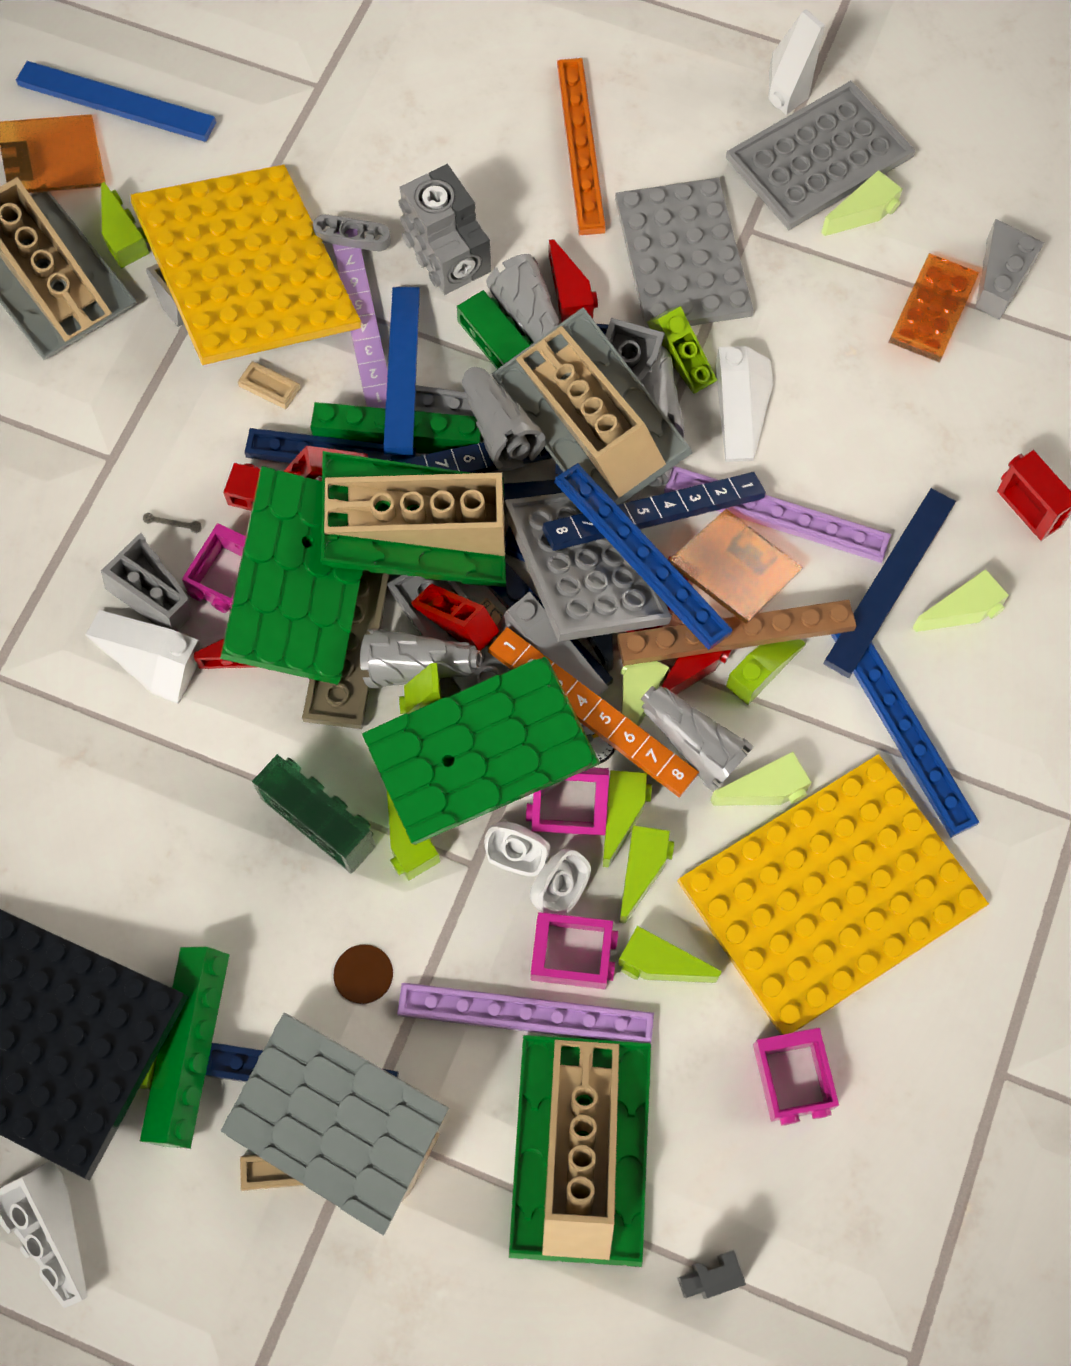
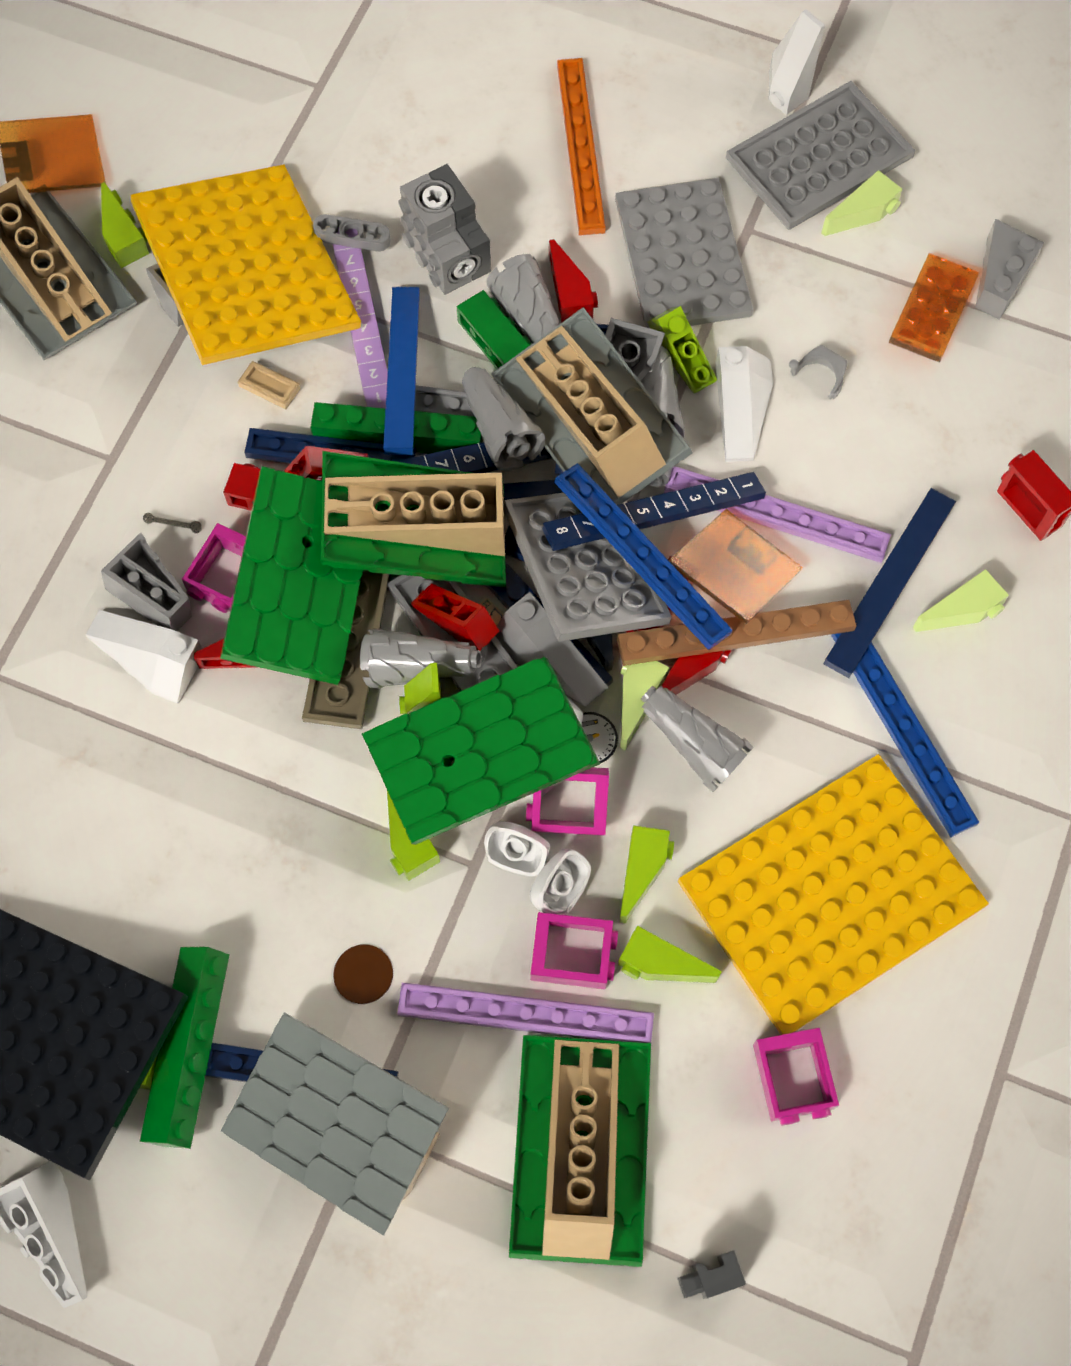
blue tile [16,61,216,142] -> none
tan tile [240,1155,305,1191] -> none
clear green brick [252,754,376,874] -> none
orange tile [488,627,699,798] -> none
lime slope [603,770,652,867] -> none
yellowish green slope [710,752,812,806] -> none
lime slope [726,639,806,705] -> none
none -> light grey helmet [789,345,847,399]

